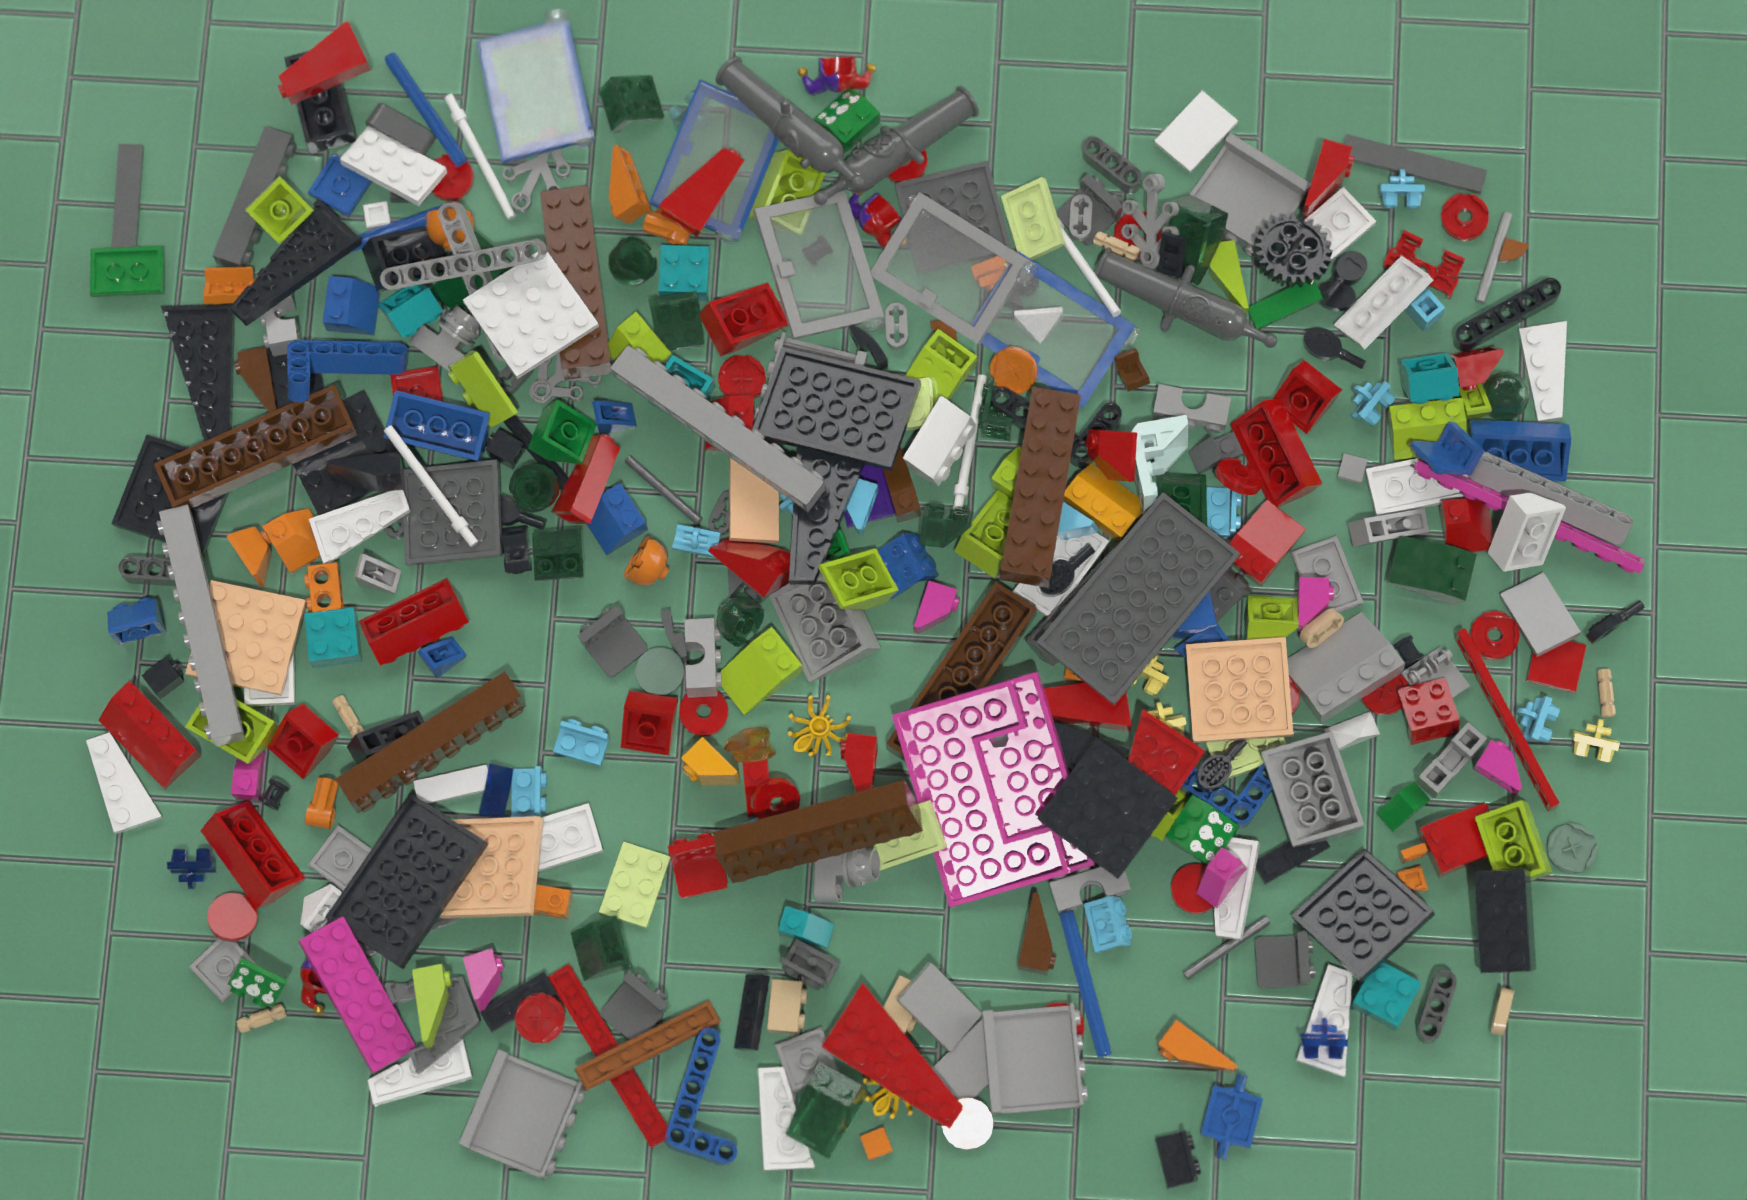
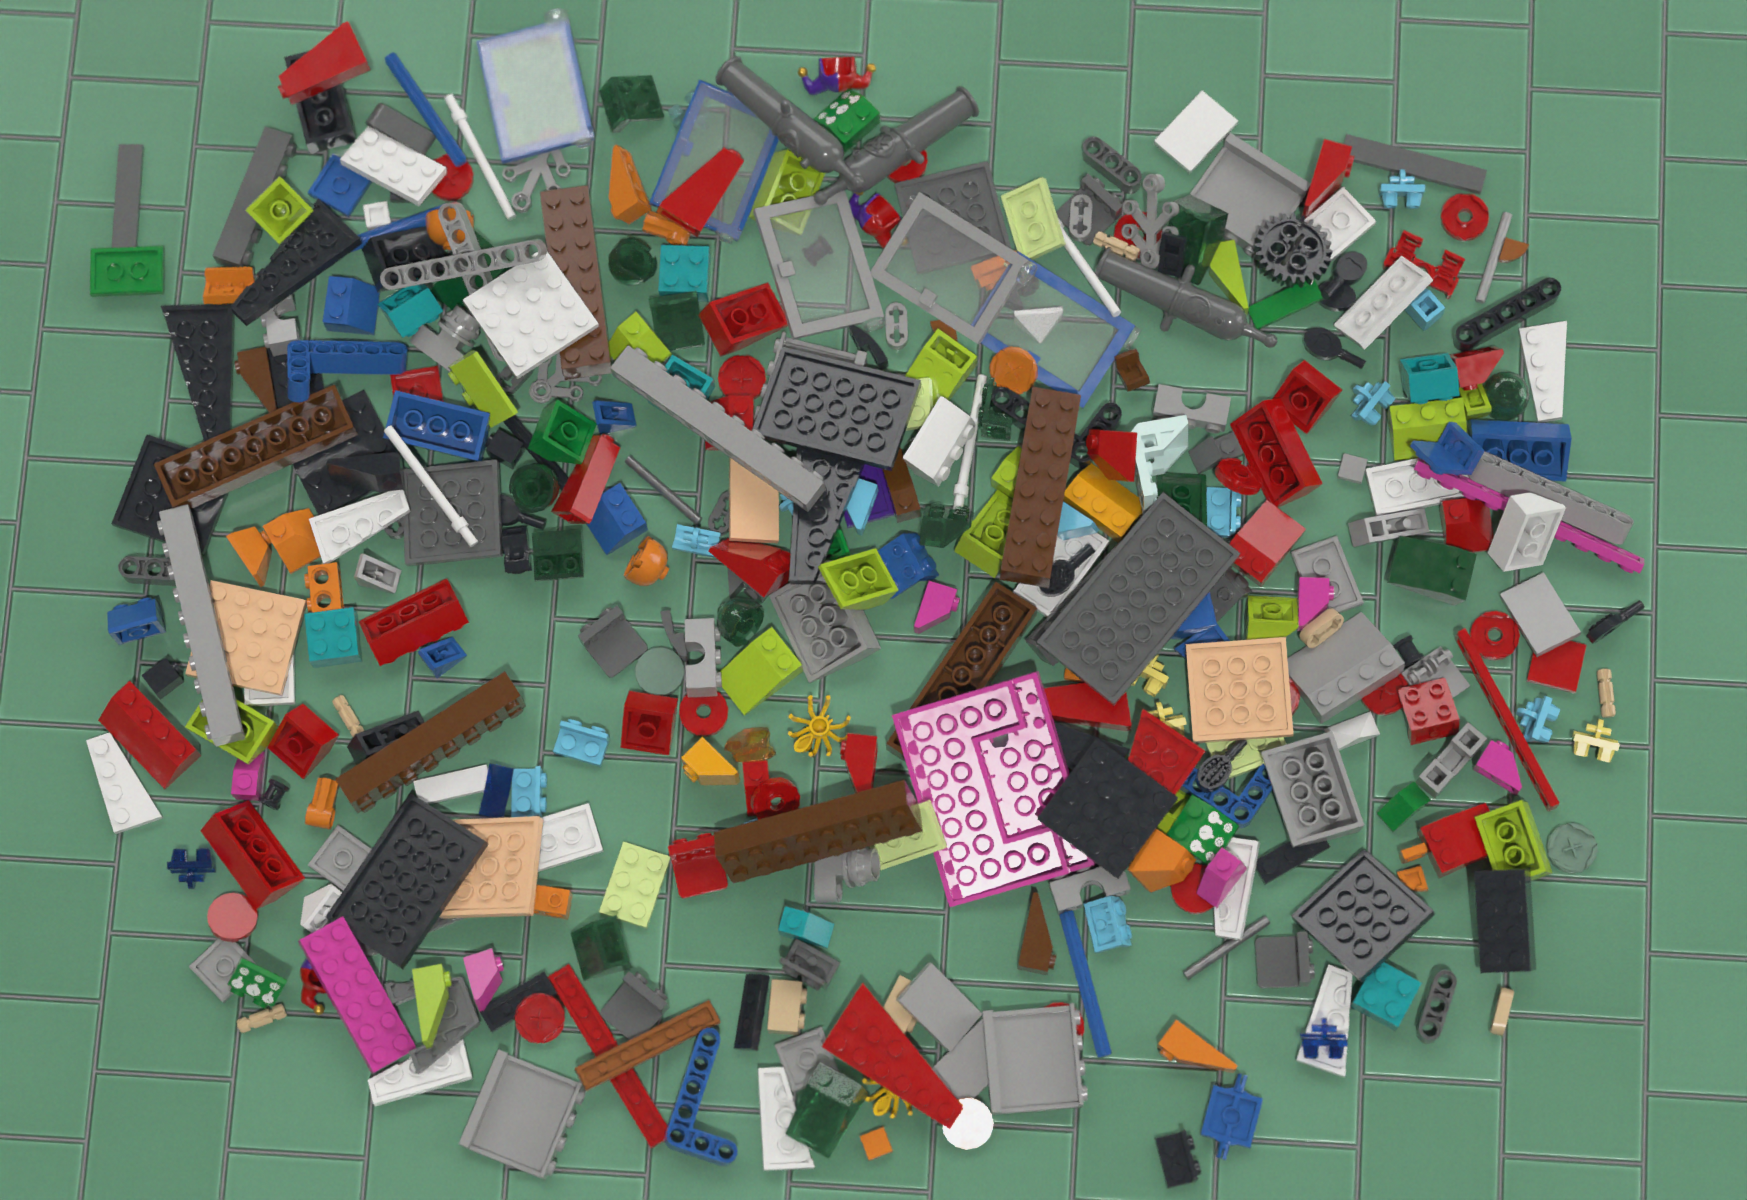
none -> orange slope [1127,829,1196,892]

